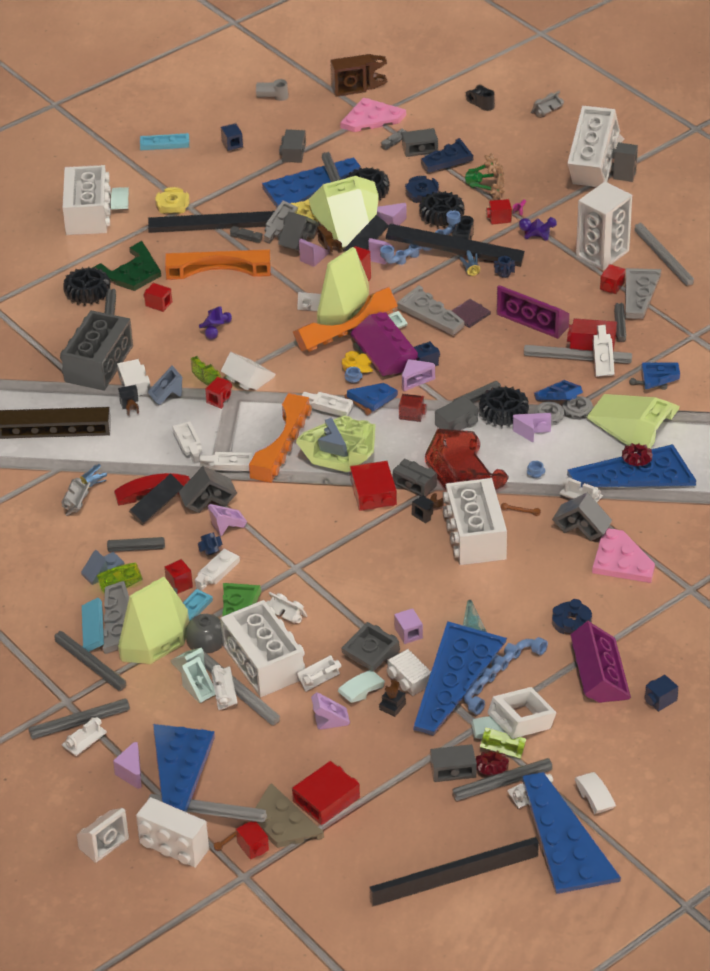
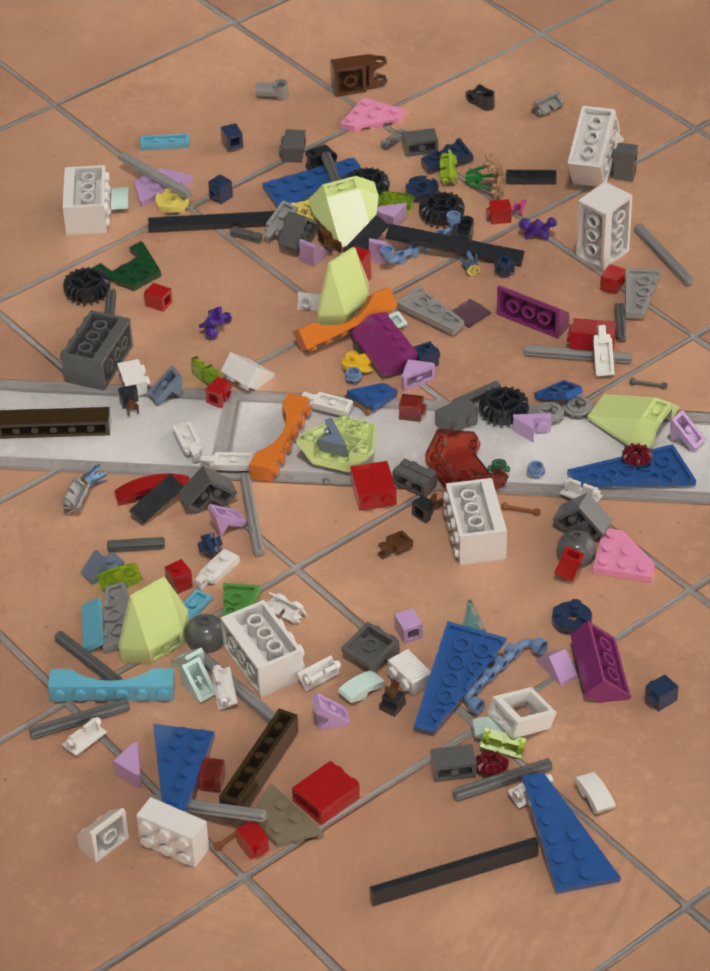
orange arch [165,249,271,280] -> none
blue wing [641,362,680,389] -> none
none -> medium azure arch [48,668,175,702]
none -> light grey axle [118,152,192,198]
none -> lavender wing [134,168,193,207]
none -> clear red brick [198,757,226,793]
none -> dark blue brick [208,174,233,204]
none -> dark brown brick [219,708,299,820]
none -> light grey axle [240,472,264,556]
none -> black piece [305,145,338,170]
none -> clear neon green slope [378,191,415,211]
none -> reddish brown plate [378,530,413,560]
none -> lime hinge [440,149,458,186]
none -> clear green plate [488,459,510,477]
none -> black tile [506,170,556,185]
none -> lavender slope [536,648,577,686]
none -> red brick [554,546,584,581]
none -> dark grey cylinder [556,530,596,568]
none -> lavender slope [670,410,706,451]

